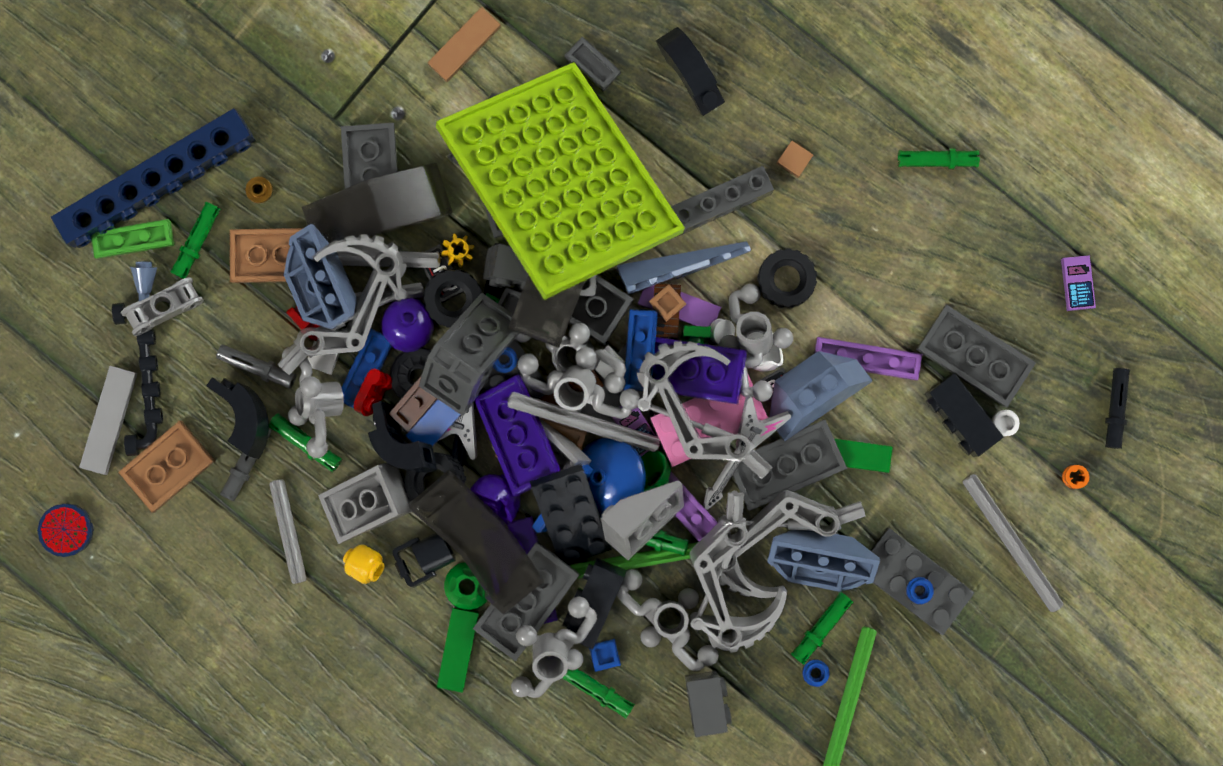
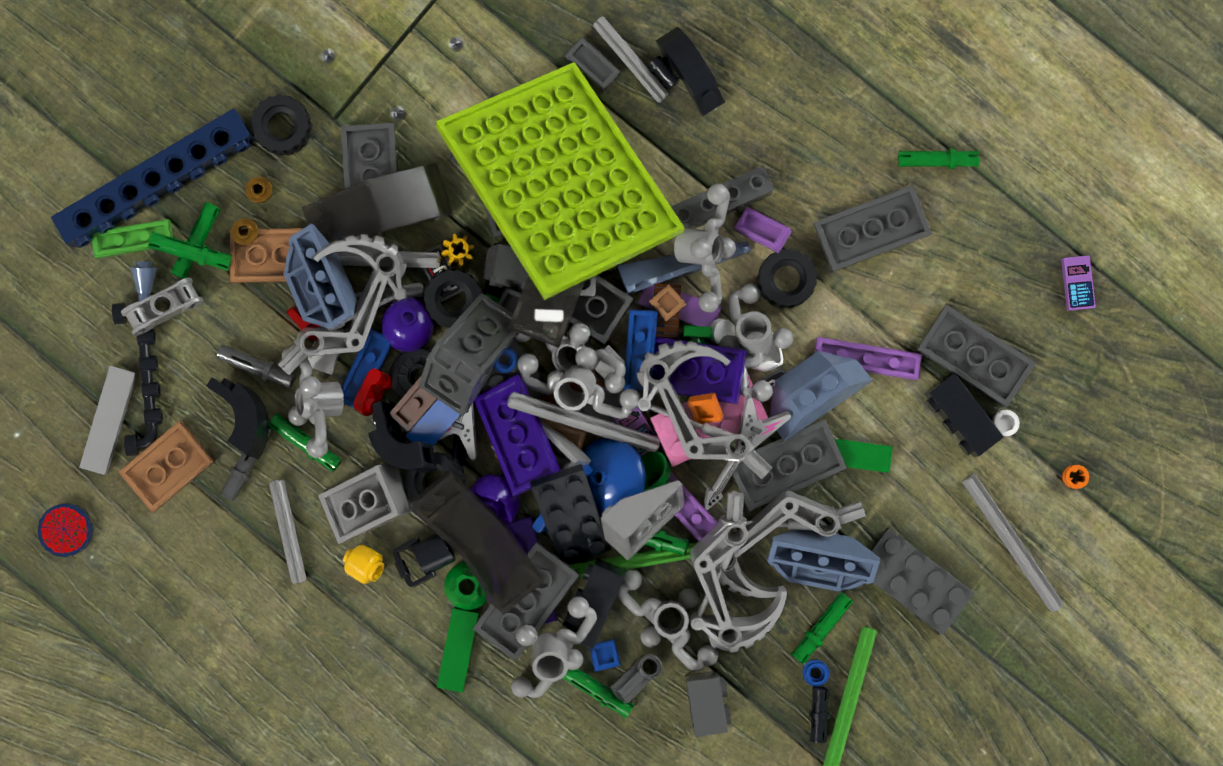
medium nougat tile [427,7,501,82] -> none
medium nougat tile [776,141,813,178] -> none
blue plate [906,577,934,604] -> none
black pin [1105,368,1130,449] -> none
none -> green pin [148,231,232,271]
none -> pearl gold plate [231,218,258,245]
none -> black tyre [251,94,312,156]
none -> white tile [534,309,563,322]
none -> light grey axle [593,17,668,103]
none -> dark grey piece [610,654,662,704]
none -> black pin [648,55,680,90]
none -> light grey wheel [674,183,736,313]
none -> orange plate [687,393,724,424]
none -> medium lavender tile [733,207,792,254]
none -> black pin [809,686,831,743]
none -> dark grey plate [813,185,932,272]

